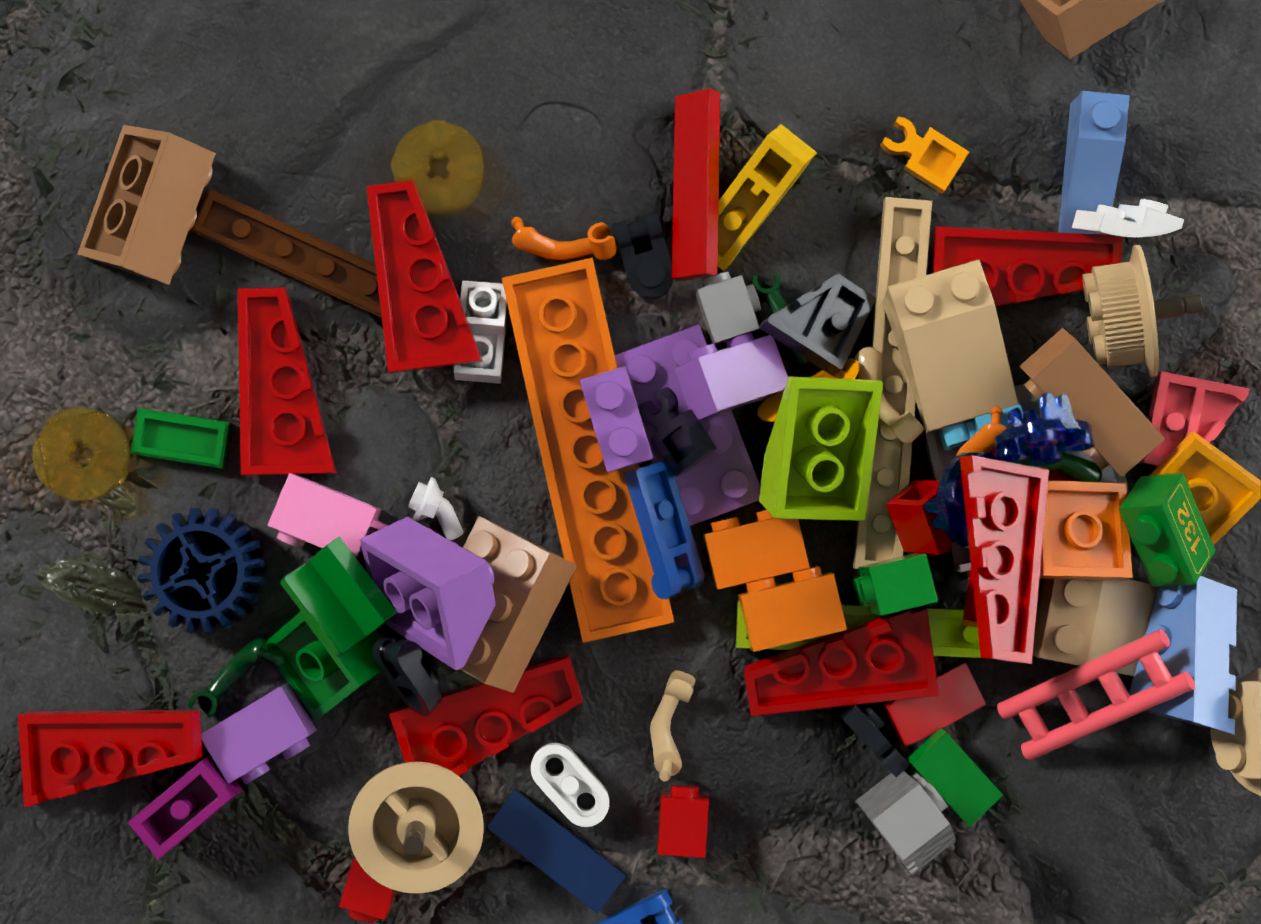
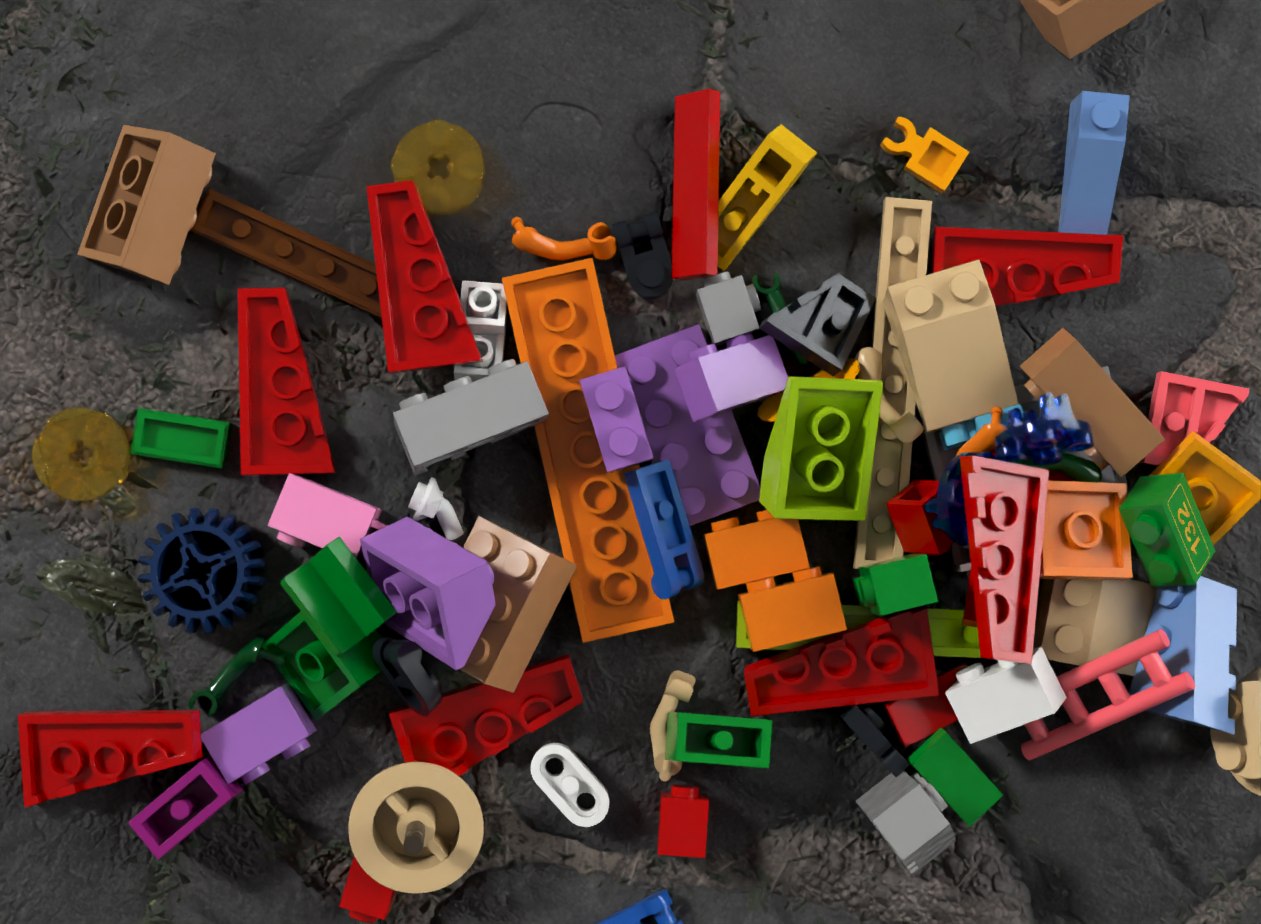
dark blue tile [486,788,626,914] -> none
black plate [638,387,717,477] -> none
white slope [1072,199,1184,237] -> none
tan piece [1082,245,1203,377] -> none
none -> light grey wedge [393,359,549,476]
none -> green brick [665,712,772,768]
none -> white brick [945,646,1067,744]

